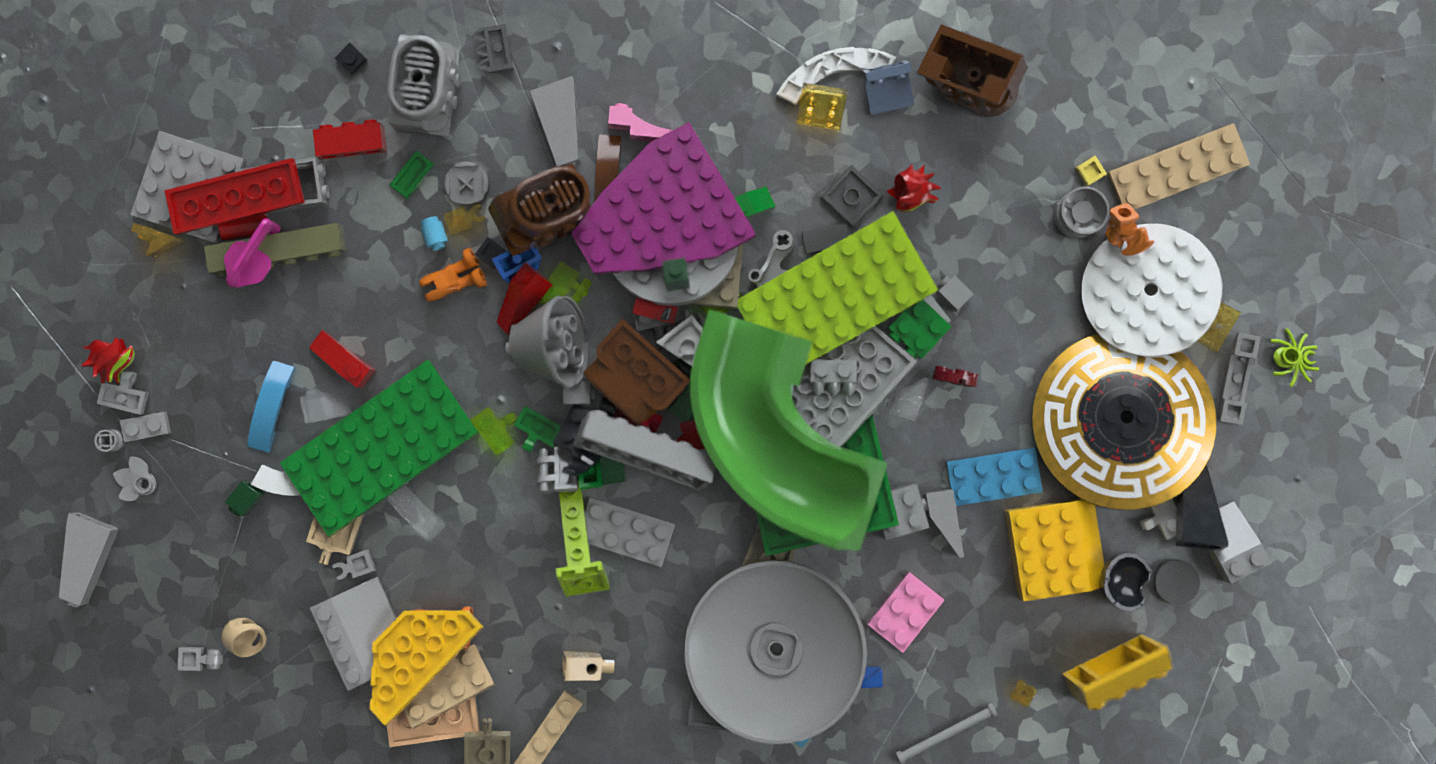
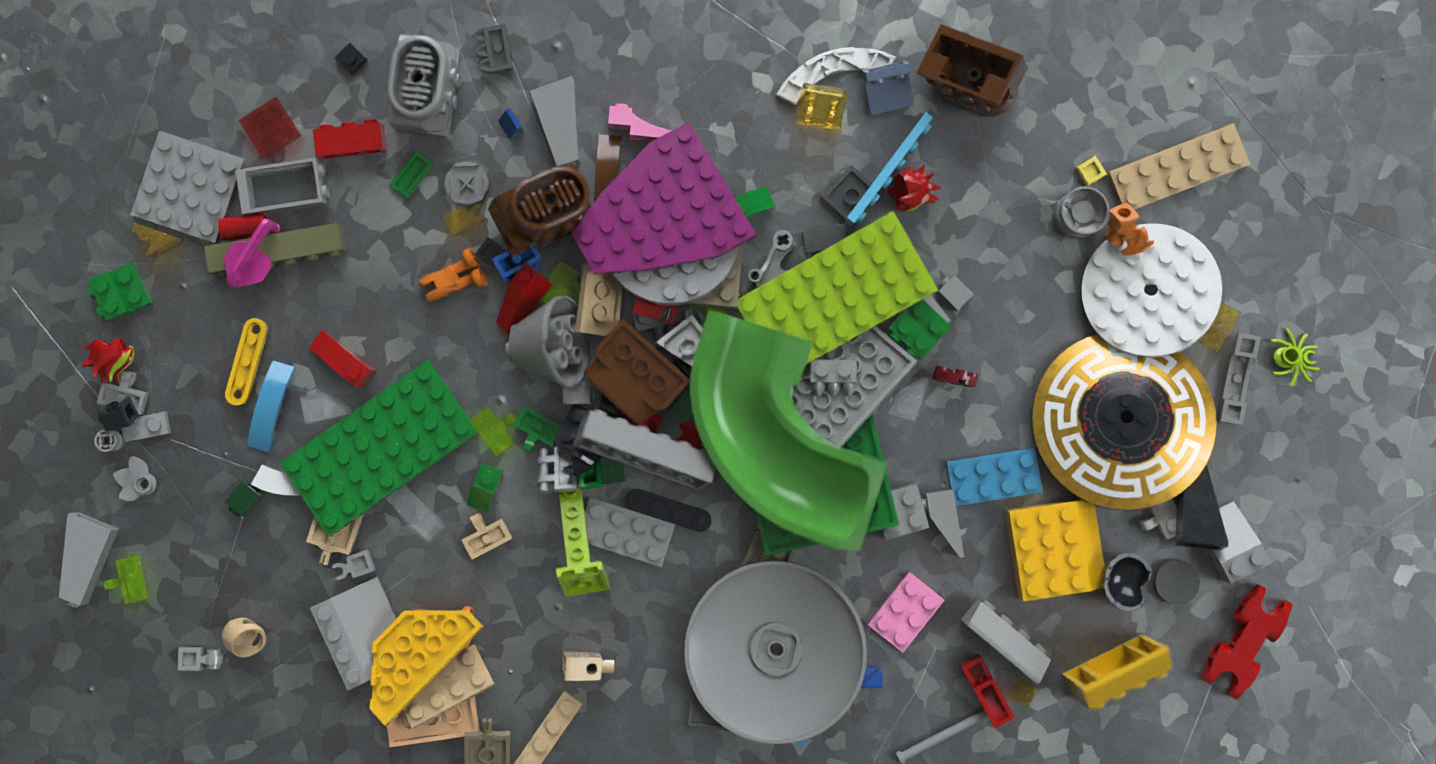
red plate [164,158,305,235] -> none
medium azure brick [420,216,448,251] -> none
dark green brick [662,258,690,292] -> none
none -> green plate [87,262,153,322]
none -> black brick [98,396,139,431]
none -> clear neon green plate [103,554,150,604]
none -> yellow plate [225,318,268,406]
none -> clear red plate [238,97,302,159]
none -> tan plate [462,512,513,559]
none -> green slope [467,463,504,513]
none -> blue slope [499,108,523,139]
none -> tan plate [575,265,624,337]
none -> black plate [625,488,712,532]
none -> medium azure plate [844,112,933,227]
none -> red slope [959,653,1015,729]
none -> light grey slope [961,599,1051,684]
none -> red piece [1201,584,1293,700]

